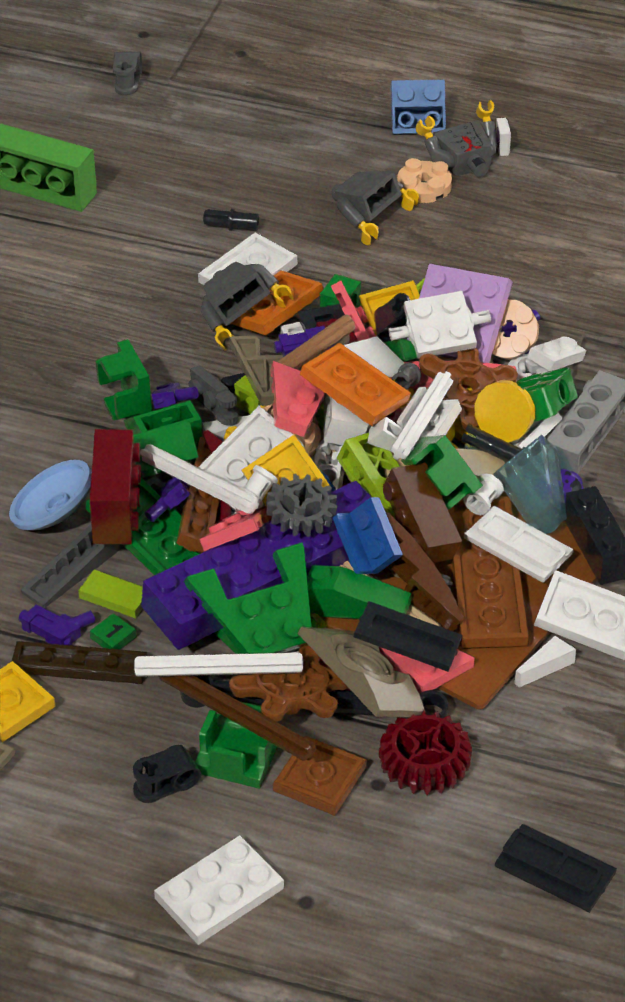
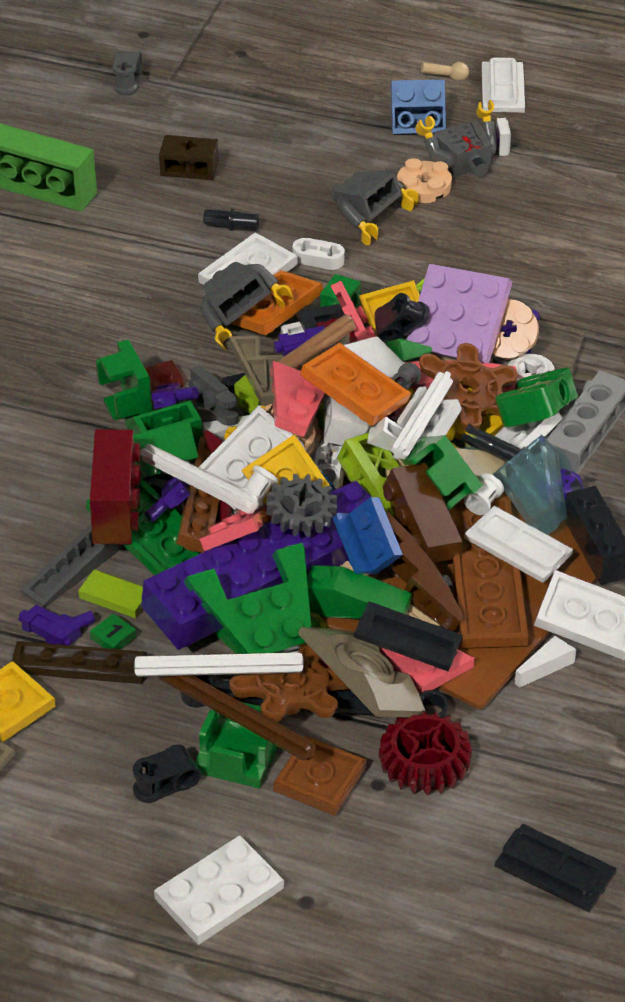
light blue dish [9,460,92,531] -> none
white plate [389,291,491,359] -> none
yellow tile [474,380,535,442] -> none
white plate [527,337,586,371] -> none
none -> clear red plate [145,360,183,391]
none -> dark brown brick [159,135,219,180]
none -> white beam [292,238,345,270]
none -> tan bar [421,62,469,80]
none -> white piece [482,58,525,113]

